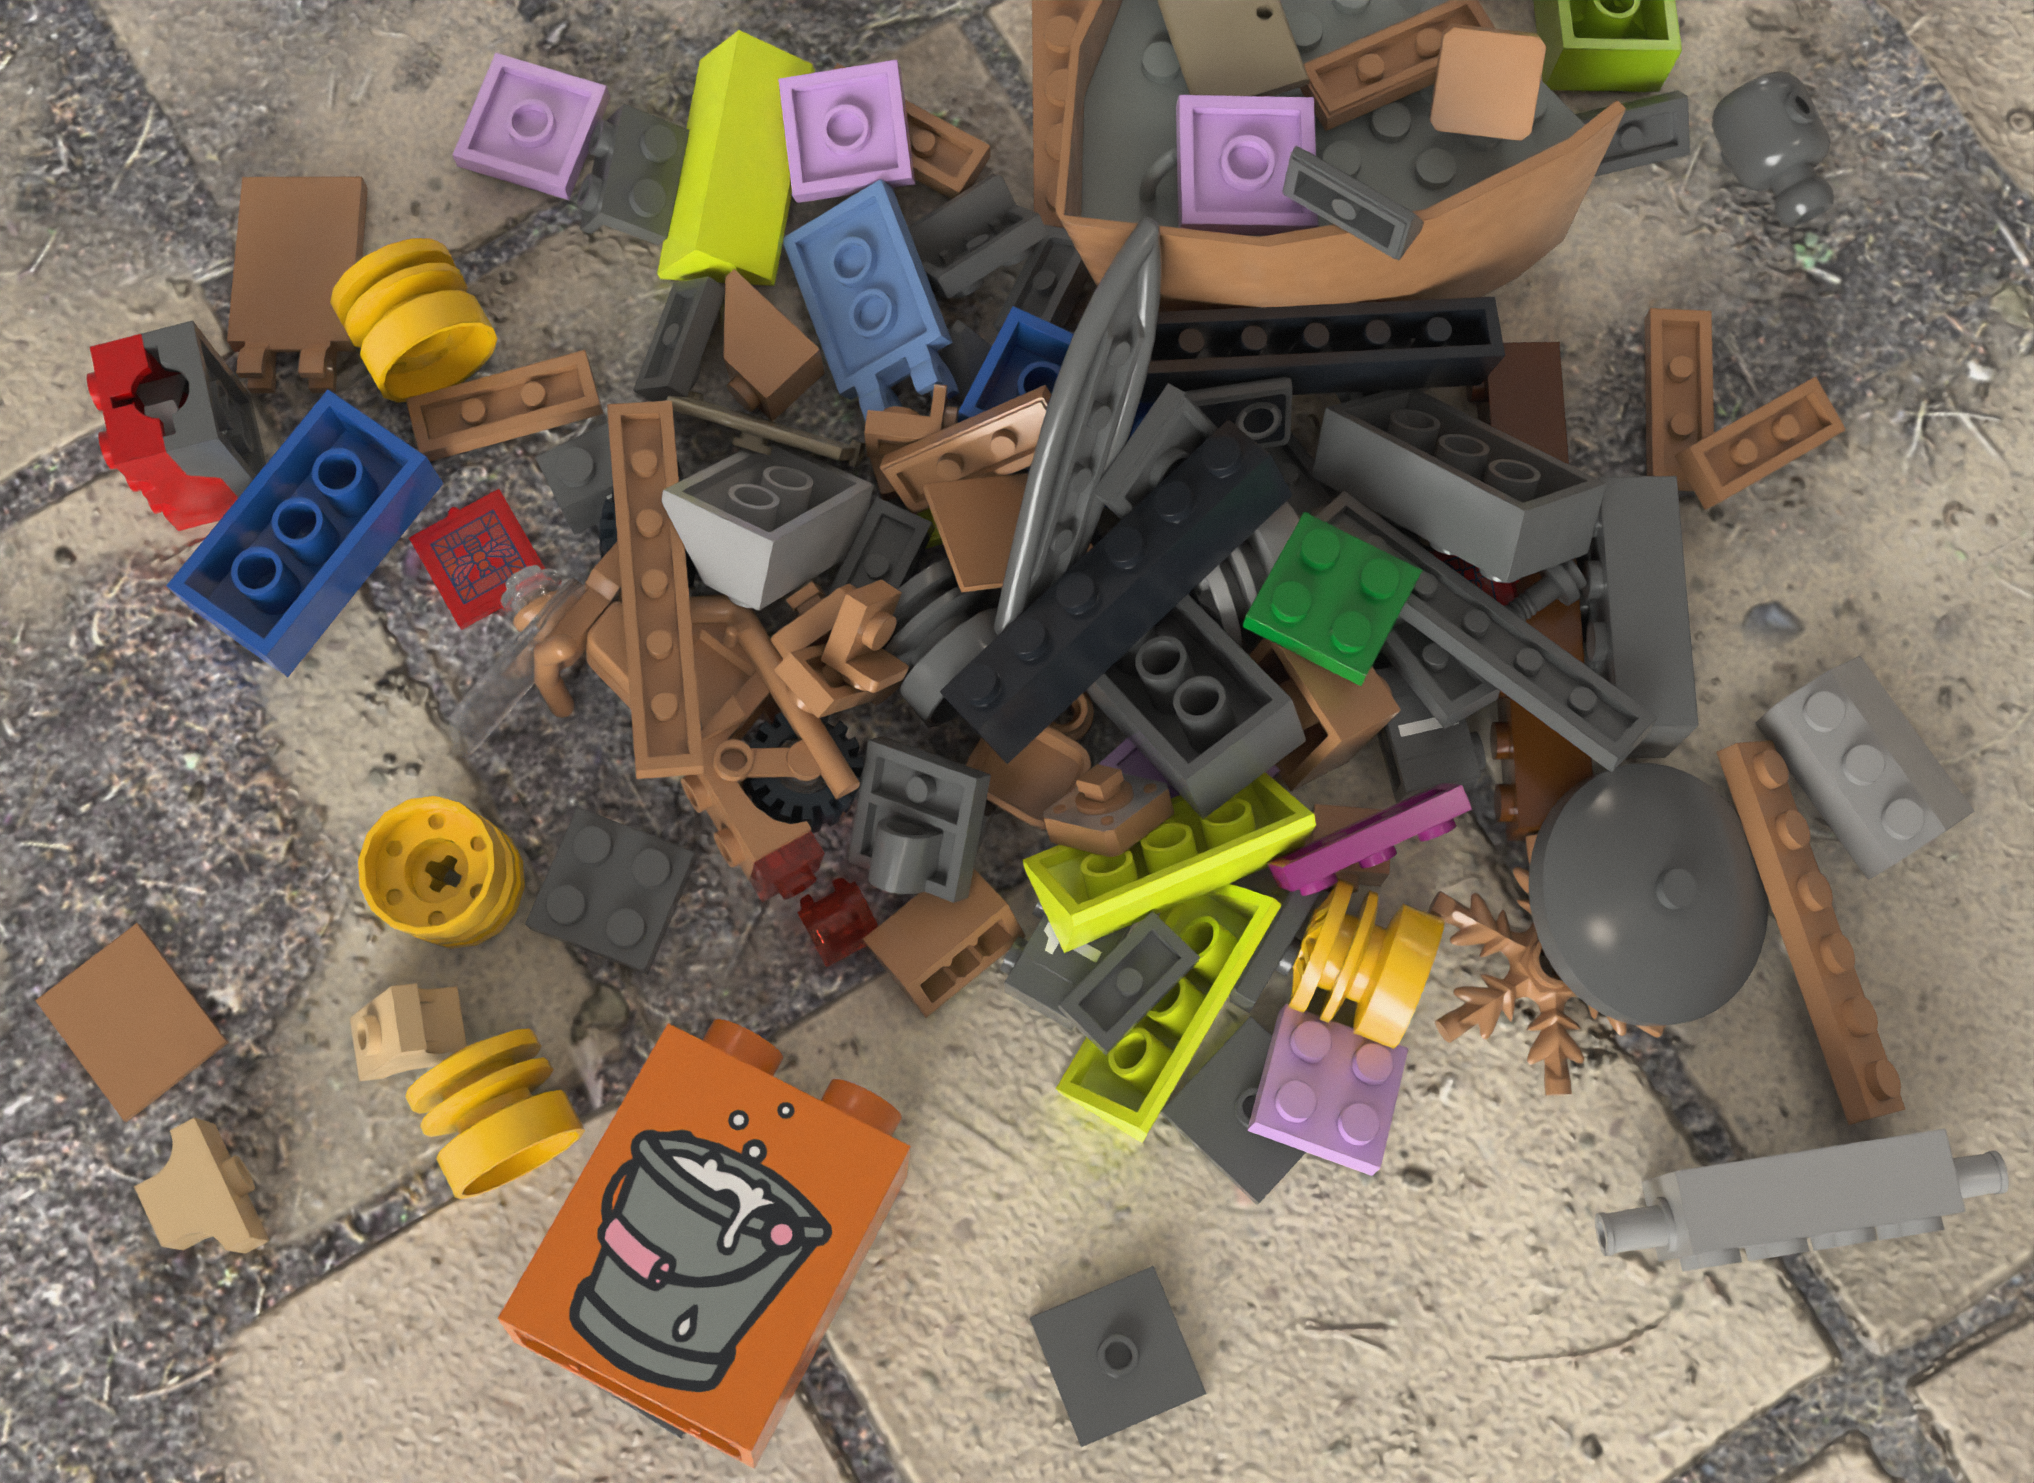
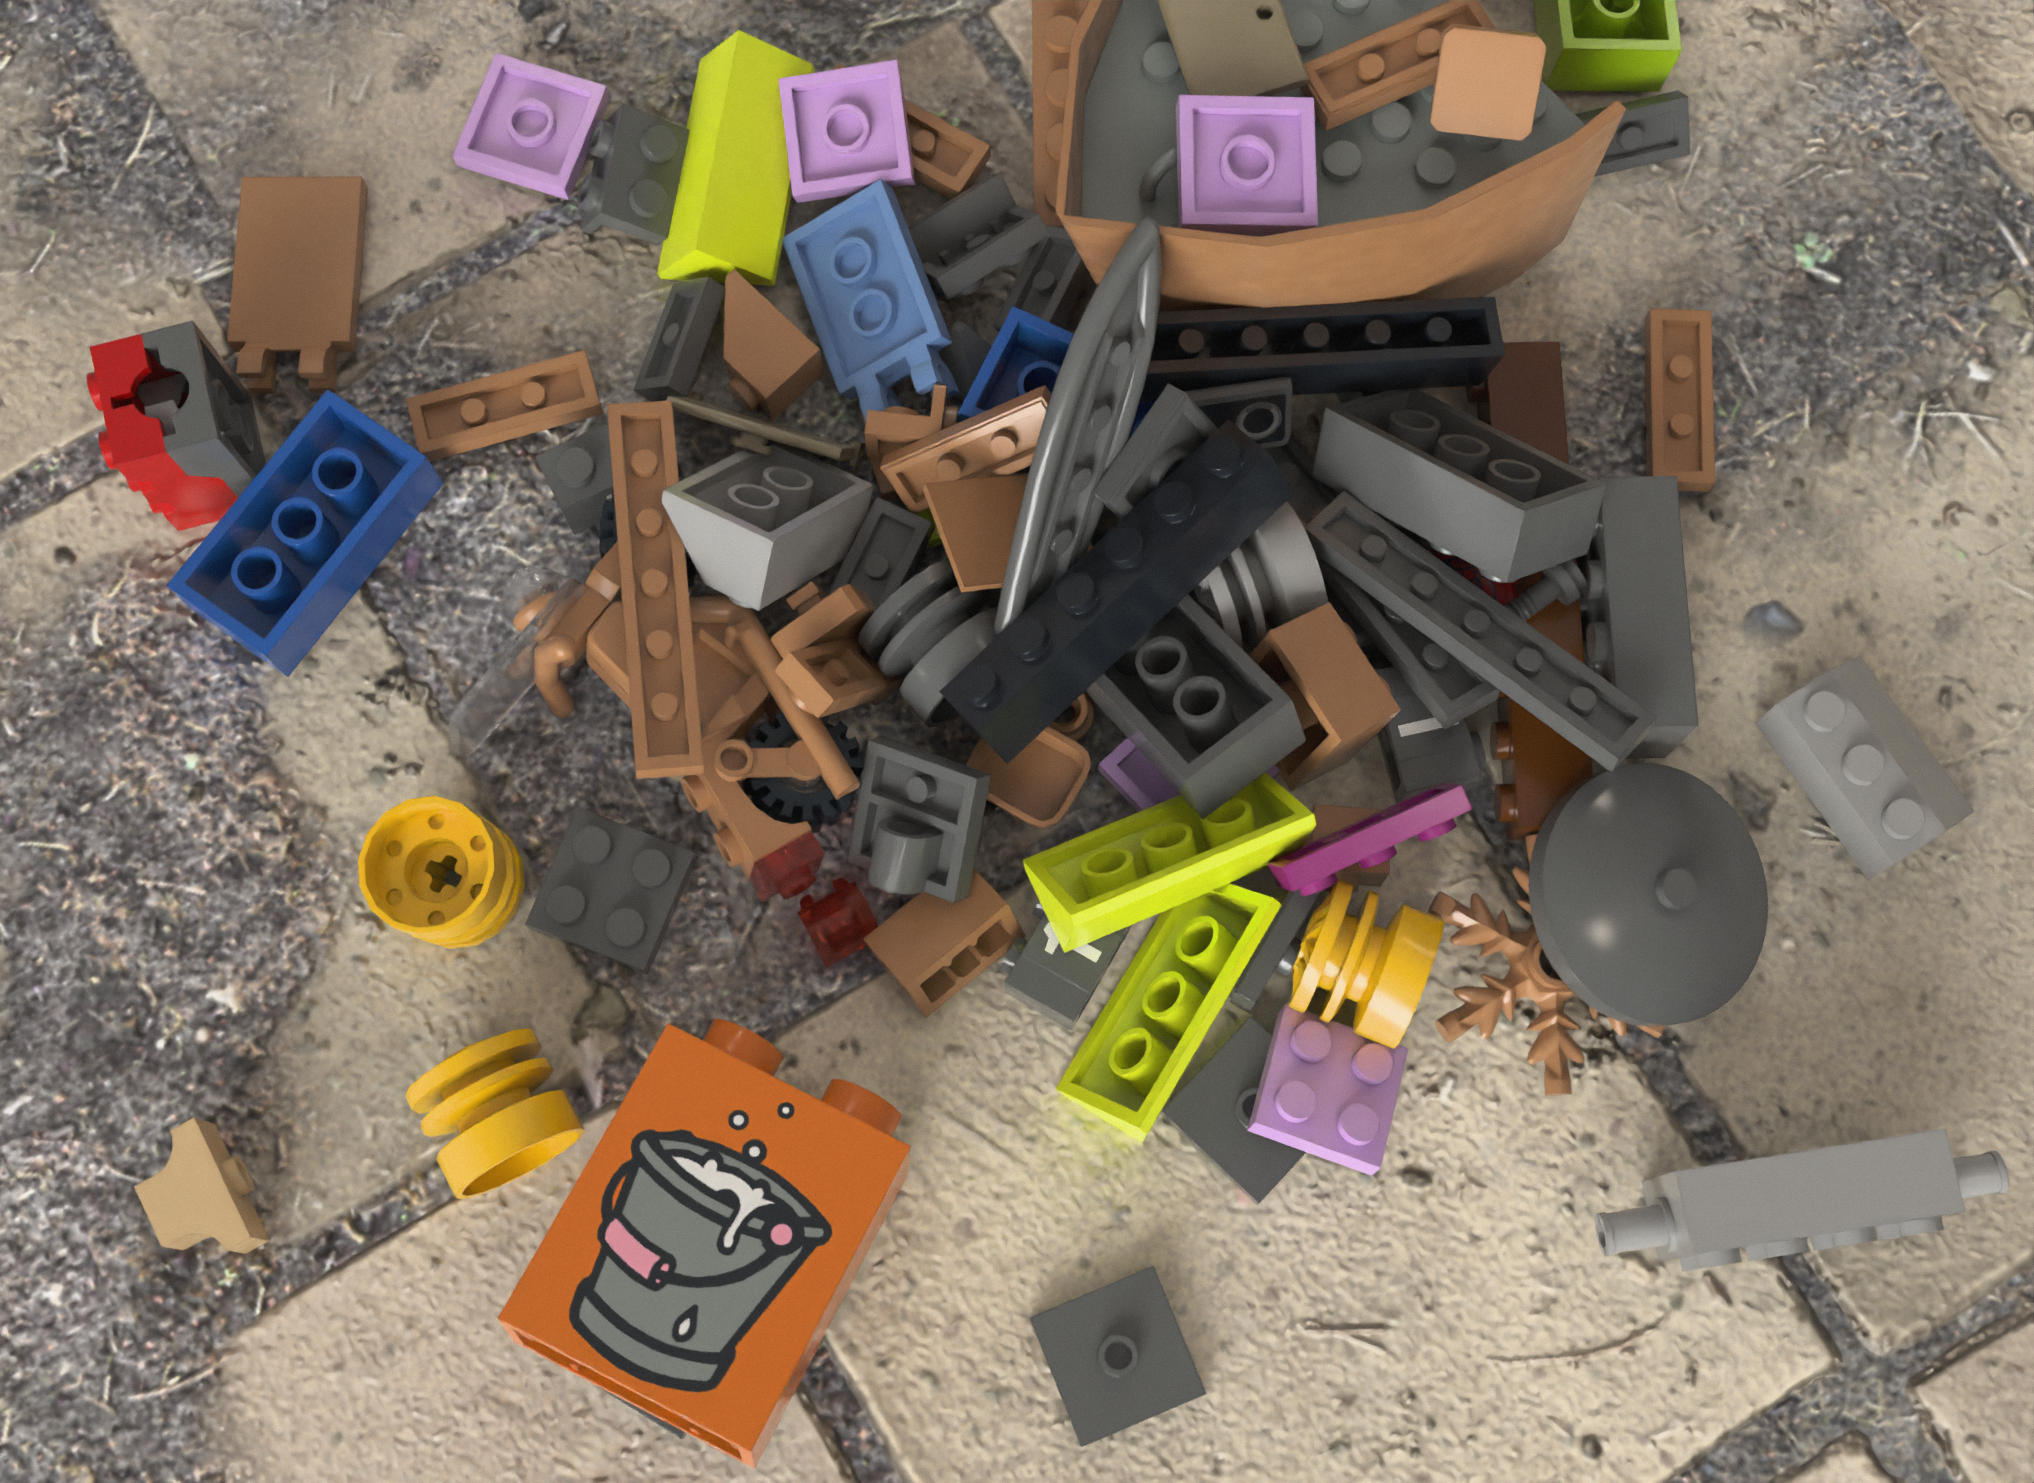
medium nougat piece [35,923,229,1122] -> none
yellow wheel [330,238,498,403] -> none
tan brick [350,983,467,1081] -> none
piece [409,489,552,630] -> none
medium nougat bracket [821,579,909,693] -> none
medium nougat piece [1043,764,1174,857] -> none
dark grey plate [1058,911,1200,1055] -> none
green plate [1242,512,1422,686] -> none
dark grey slope [1282,145,1424,260] -> none
medium nougat plate [1674,376,1846,510] -> none
dark grey piece [1712,71,1834,227] -> none
medium nougat plate [1716,740,1906,1125] -> none

